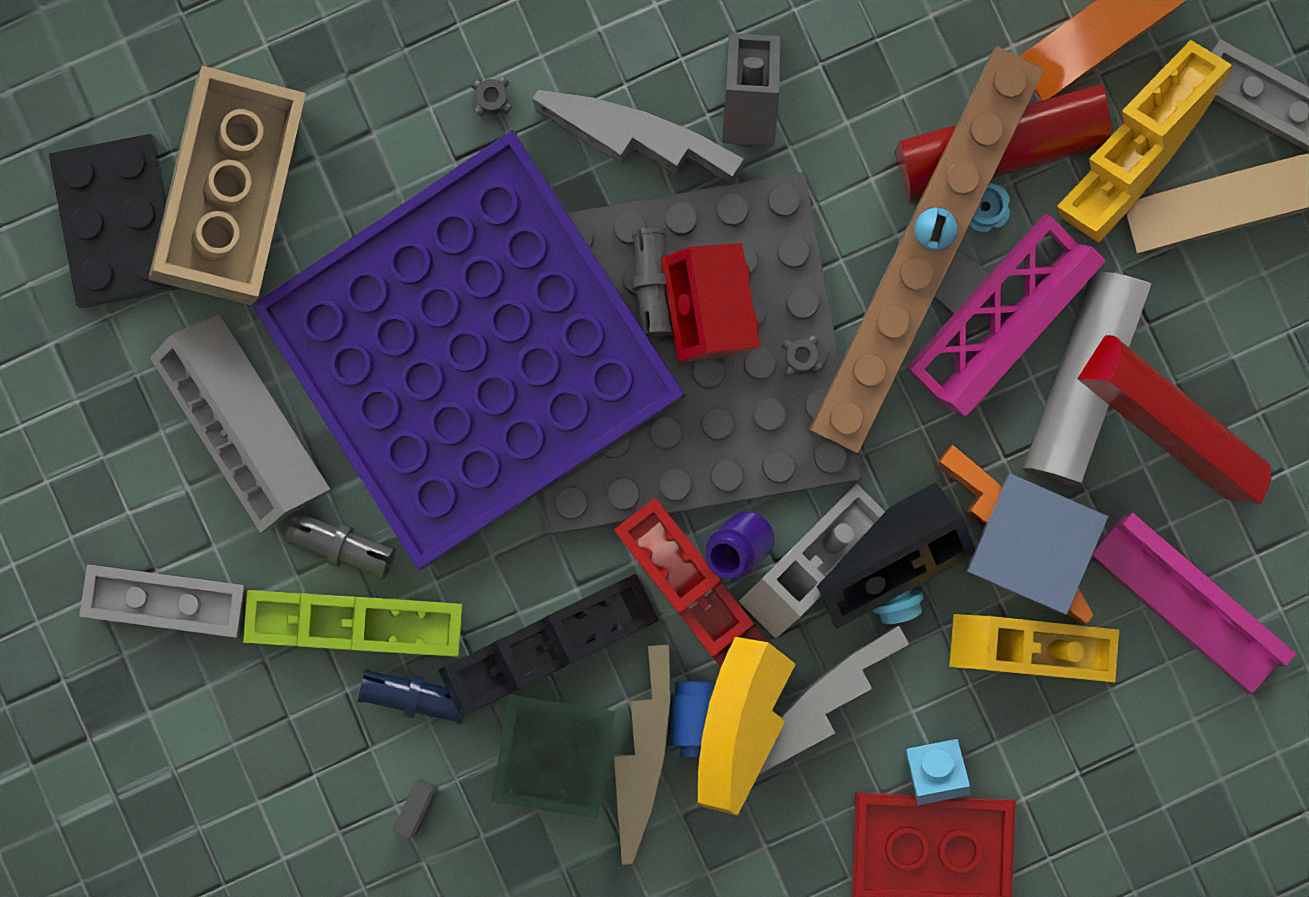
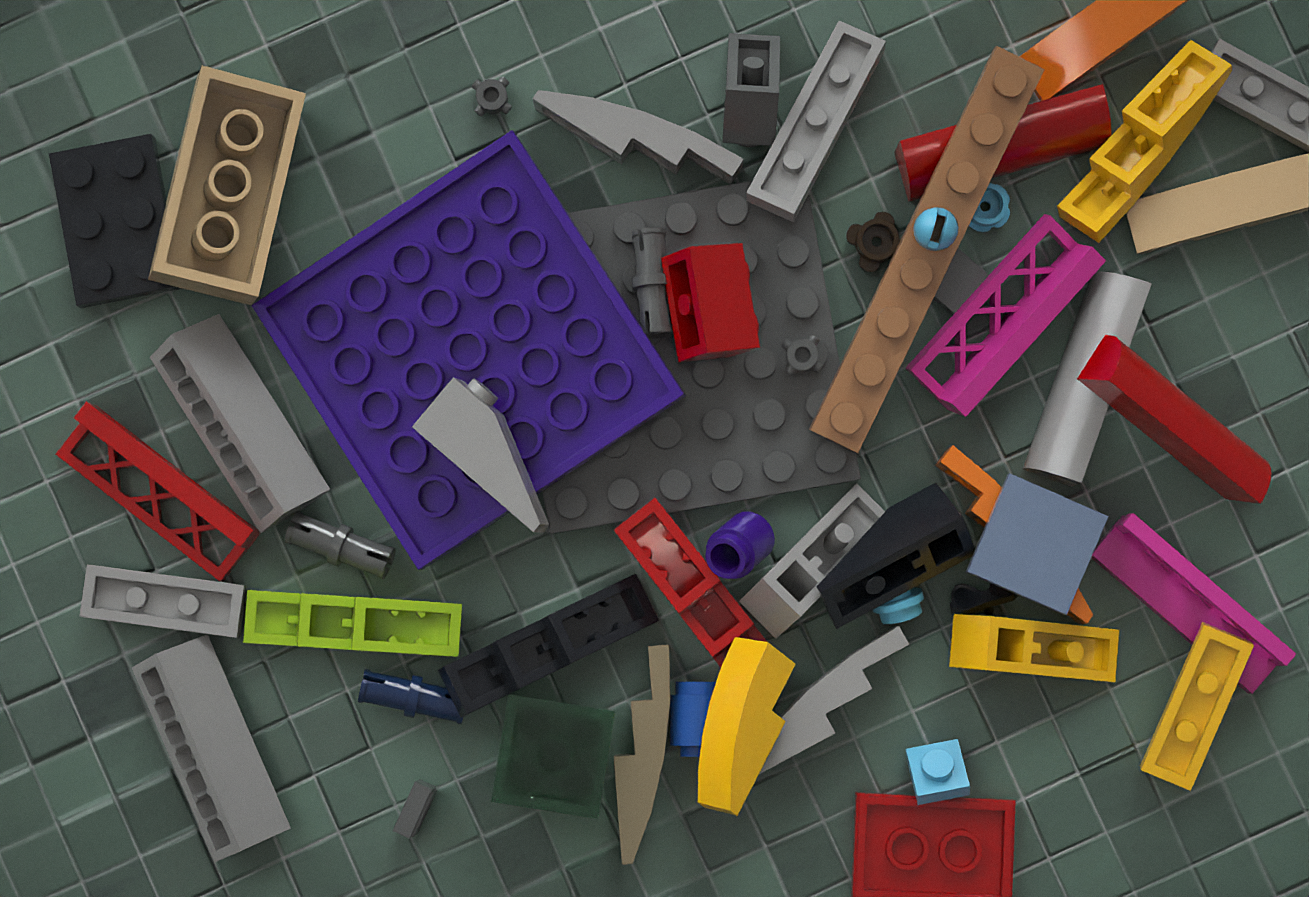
none -> red fence [55,401,261,582]
none -> light grey brick [132,634,291,862]
none -> light grey slope [412,377,549,533]
none -> light grey plate [746,21,886,222]
none -> dark brown plate [846,212,901,272]
none -> black piece [950,583,1019,616]
none -> yellow plate [1140,622,1254,791]

